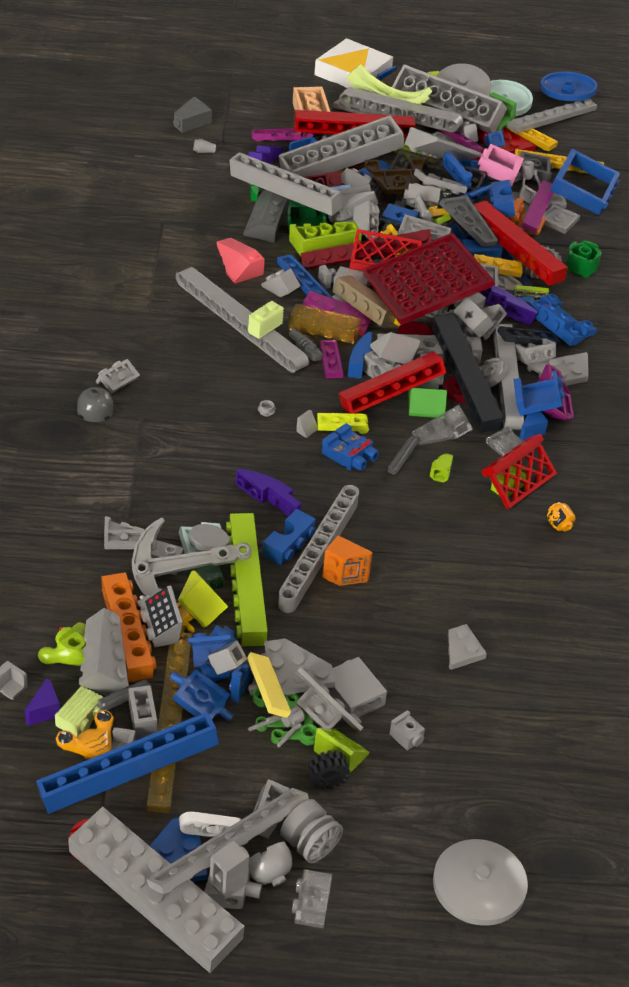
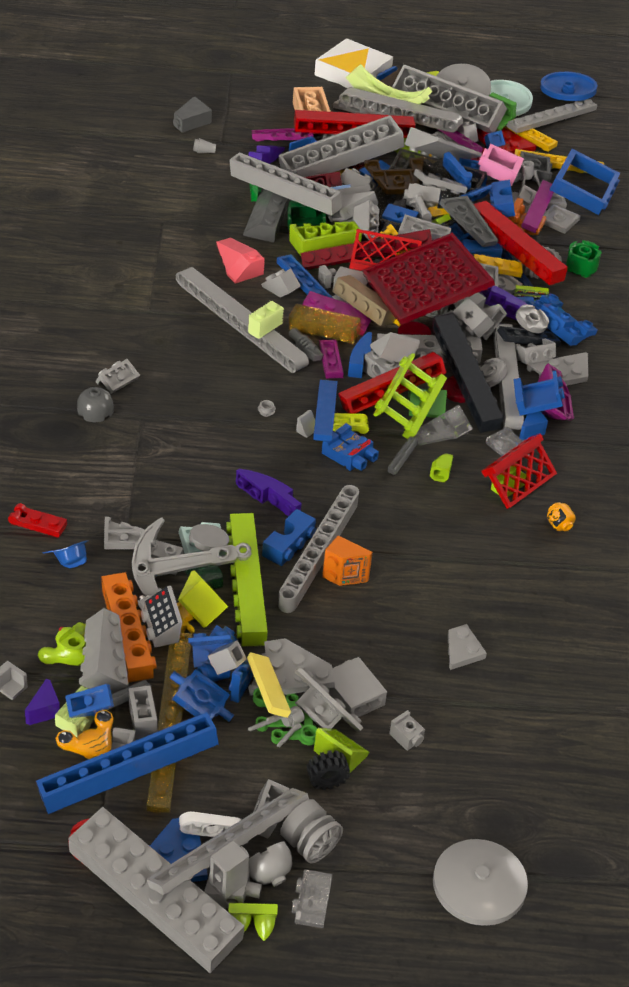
none -> red plate [8,503,67,537]
none -> blue piece [42,540,88,568]
none -> blue slope [65,684,114,718]
none -> lime tile [228,903,278,941]
none -> blue tile [313,380,338,441]
none -> lime fence [373,353,447,439]
none -> light grey tile [516,305,549,333]

